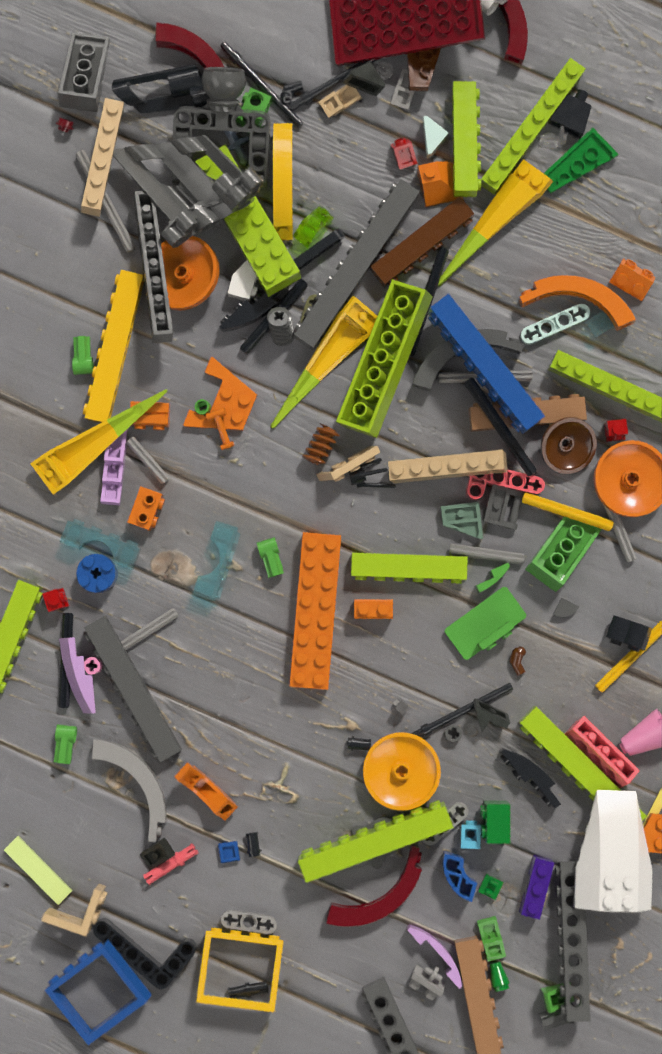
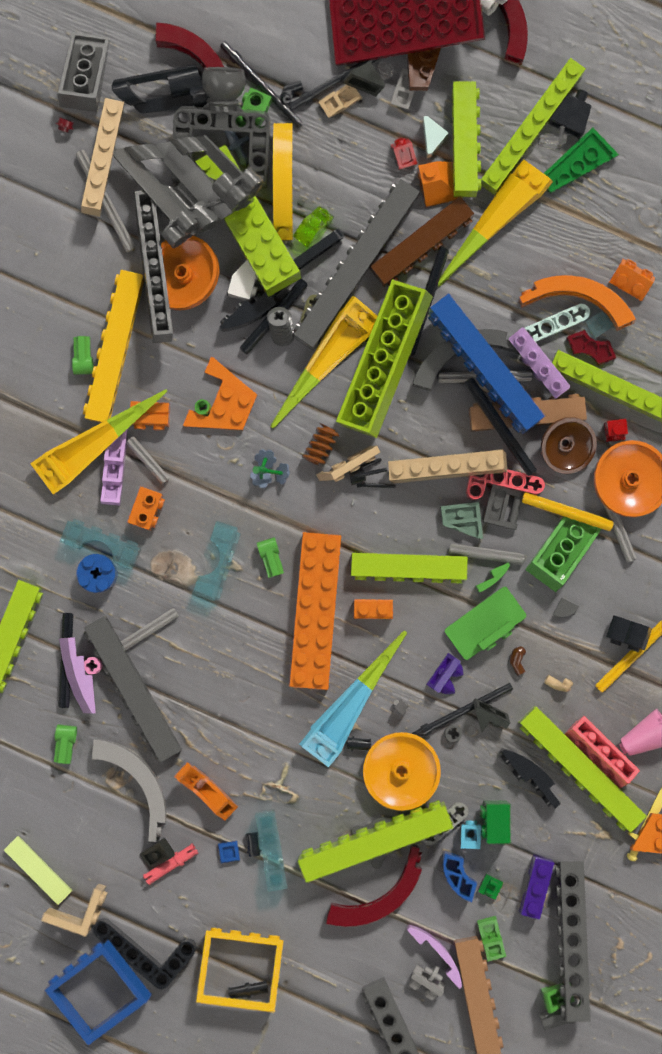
red brick [42,588,70,612] -> none
orange piece [206,408,234,450] -> none
light grey beam [221,910,277,934] -> none
green cone [490,962,510,992] -> none
white wedge [574,790,652,912] -> none
none -> sand blue plant [250,449,290,489]
none -> clear light blue arch [255,809,288,892]
none -> medium azure plate [299,631,407,767]
none -> dark purple tile [426,653,463,694]
none -> lavender bracket [509,327,570,398]
none -> tan arm [544,675,573,692]
none -> dark red tile [566,330,616,366]

